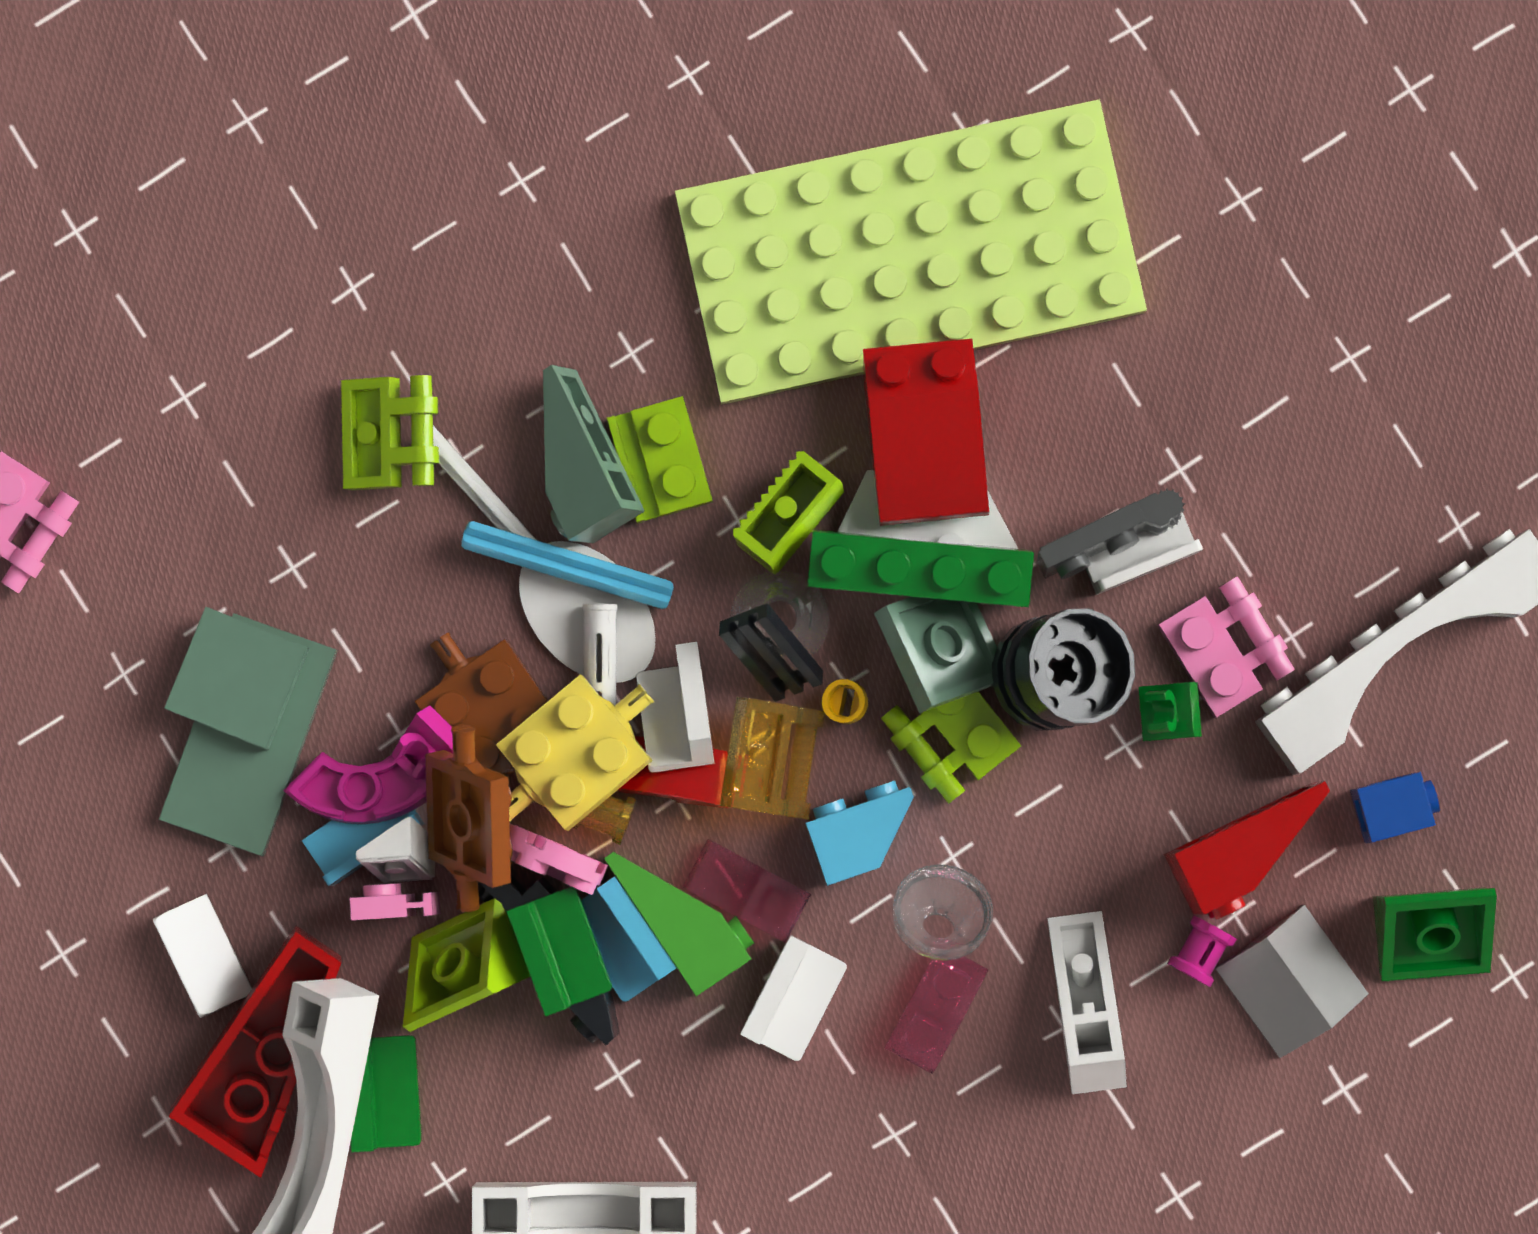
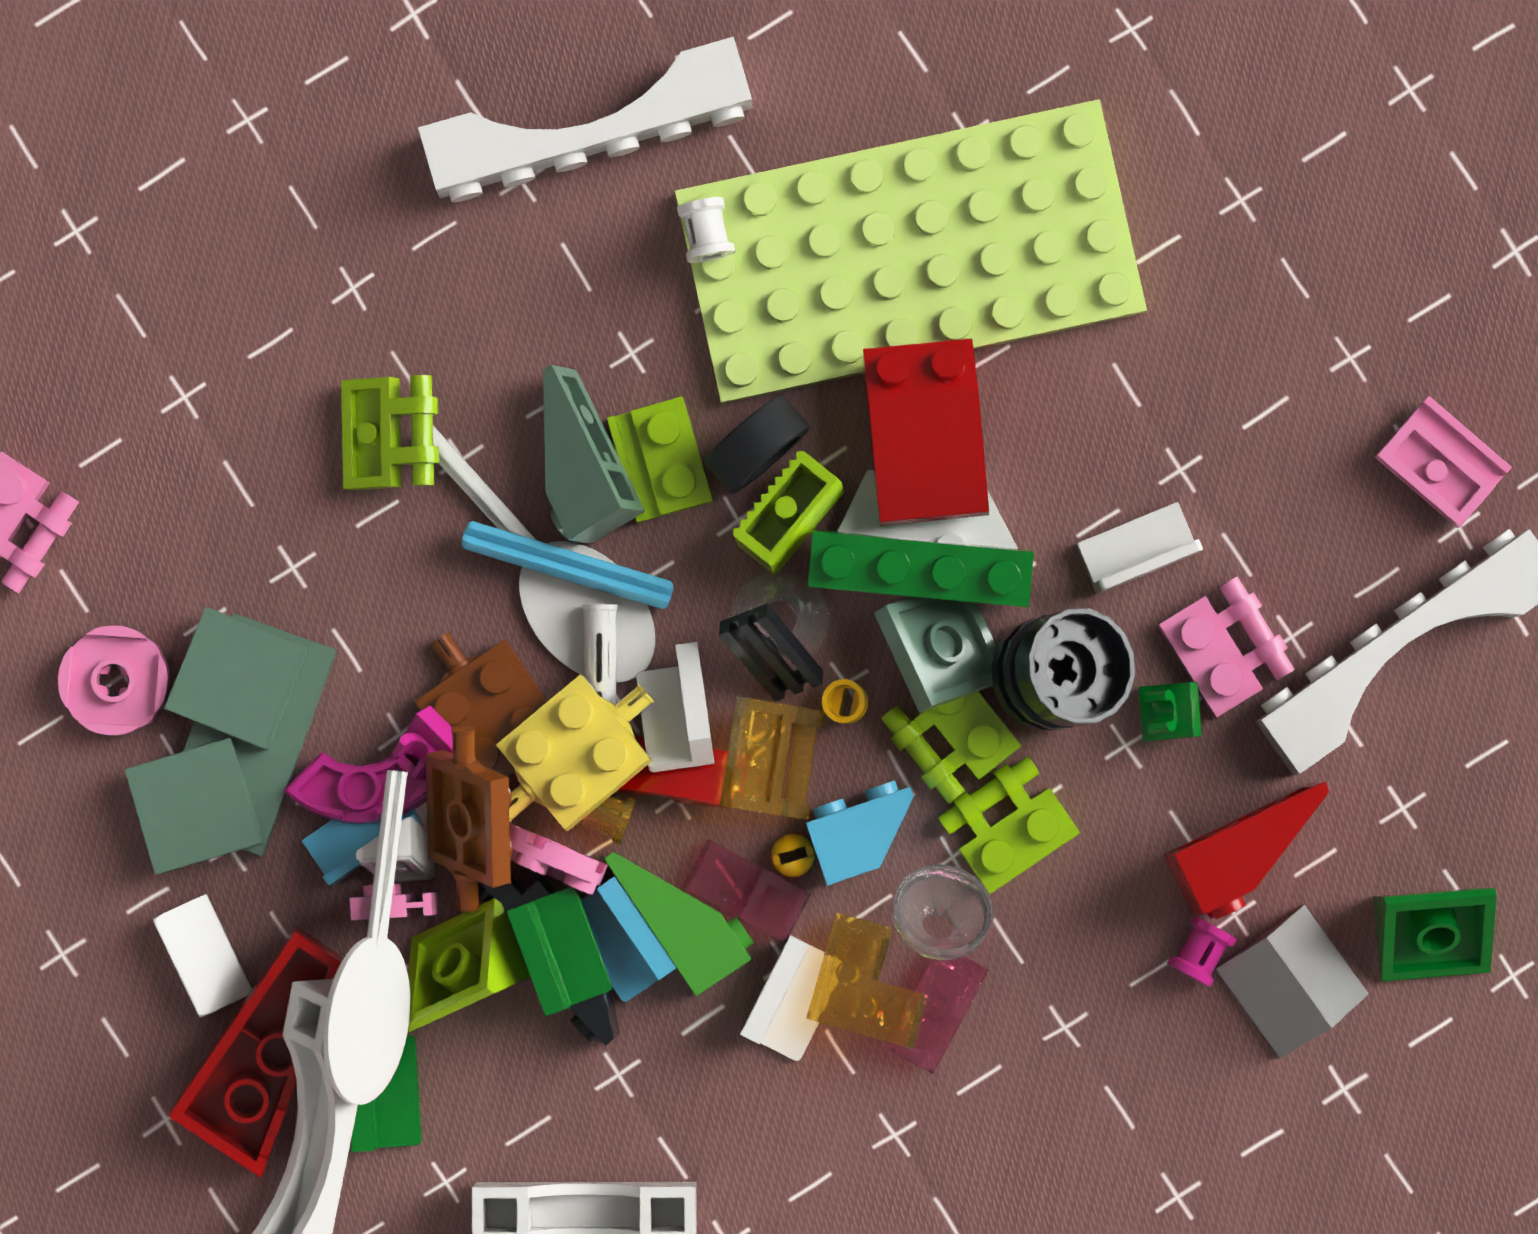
dark grey hinge [1037,488,1185,579] -> none
white slope [1047,911,1127,1094] -> none
blue brick [1350,772,1440,843] -> none
none -> bright pink plate [58,626,171,736]
none -> sand green tile [124,738,263,875]
none -> white piece [323,770,410,1105]
none -> white arch [418,37,752,202]
none -> white bush [677,197,736,263]
none -> black tyre [704,395,810,494]
none -> yellow hinge [771,834,815,877]
none -> clear yellow plate [806,912,928,1049]
none -> lime plate [937,756,1080,894]
none -> bright pink plate [1375,396,1512,528]

